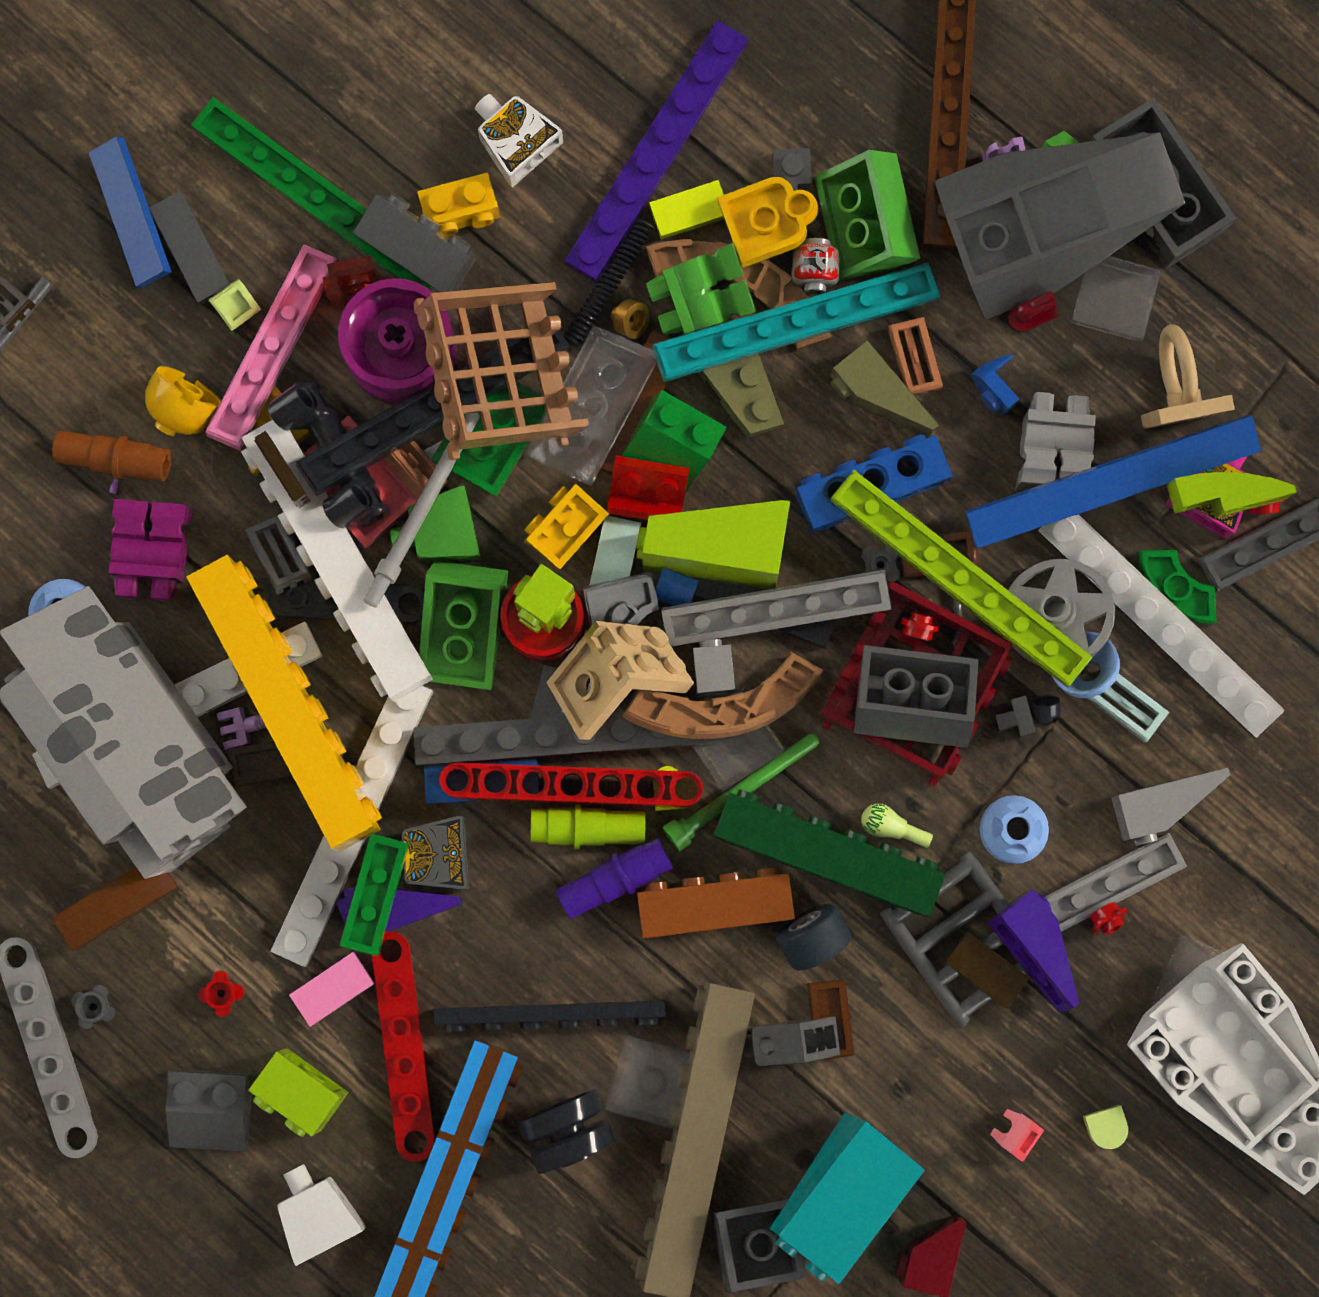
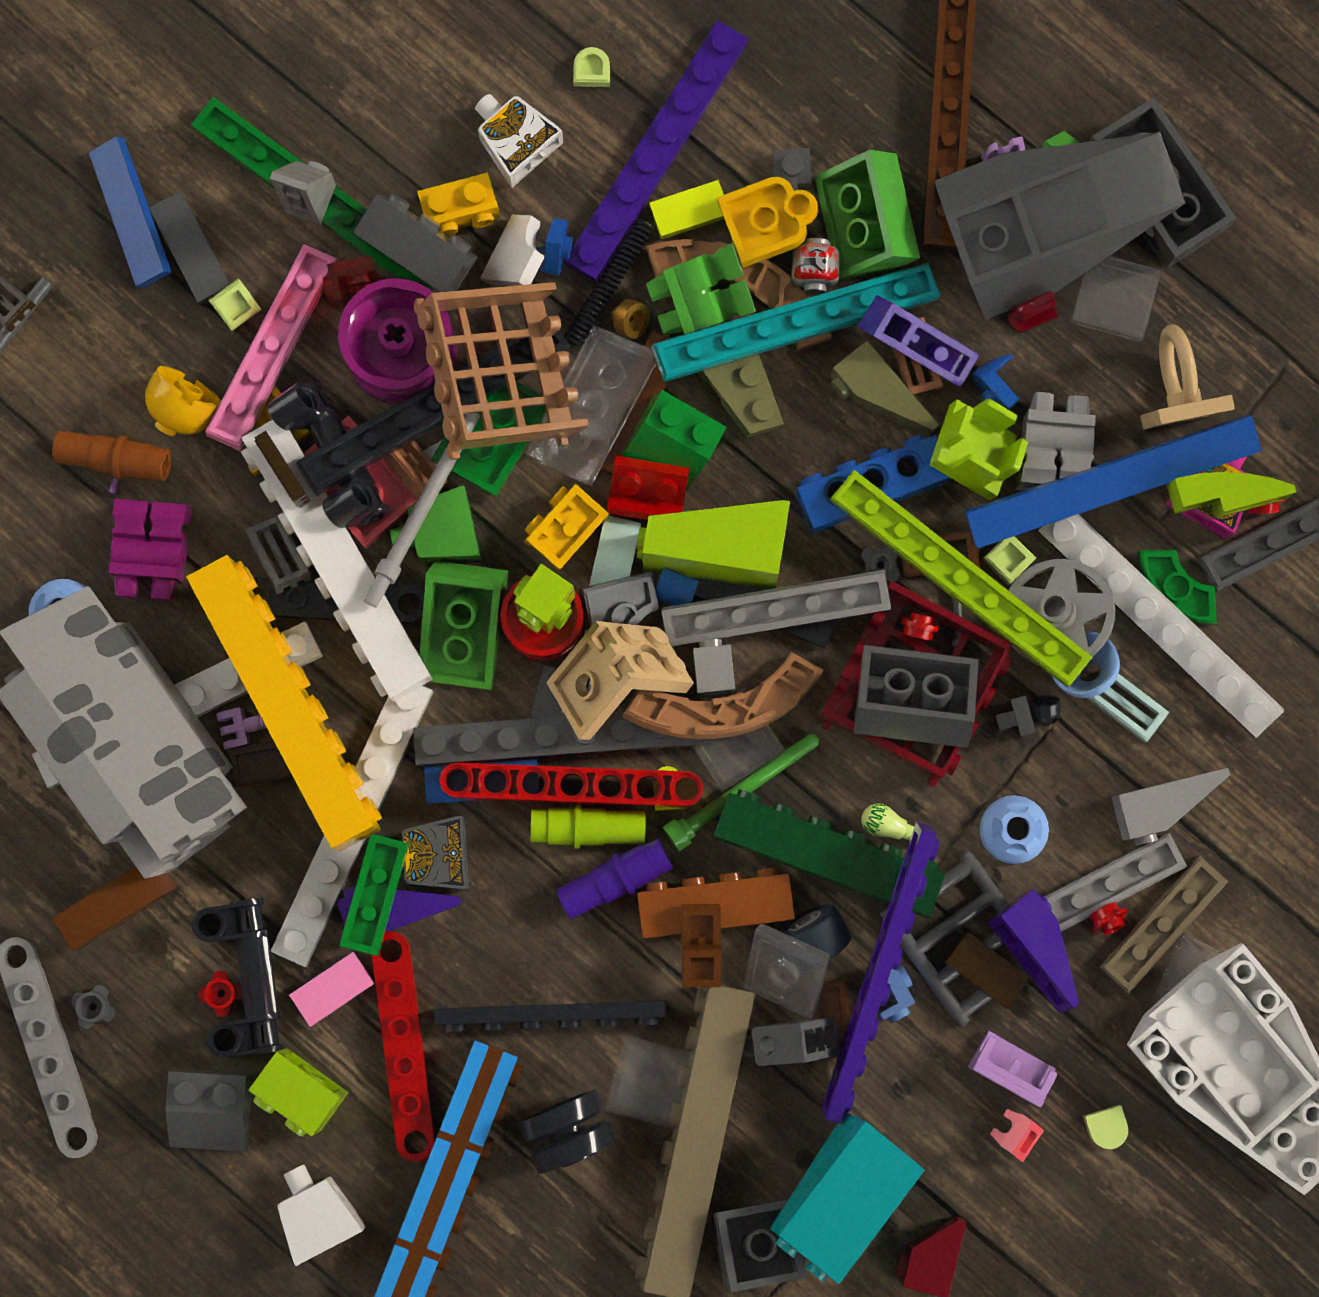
none -> black piece [192,898,284,1058]
none -> light grey slope [270,161,336,225]
none -> white tile [480,214,544,287]
none -> blue plate [536,218,573,276]
none -> yellowish green tile [573,47,610,87]
none -> reddish brown slope [681,904,721,987]
none -> clear tile [743,923,830,1019]
none -> dark purple plate [821,821,939,1124]
none -> dark purple slope [858,295,979,387]
none -> medium blue bracket [876,965,915,1024]
none -> lime panel [929,399,1028,501]
none -> lavender hinge [968,1031,1057,1108]
none -> yellowish green tile [982,536,1036,586]
none -> dark tan tile [1098,856,1228,994]

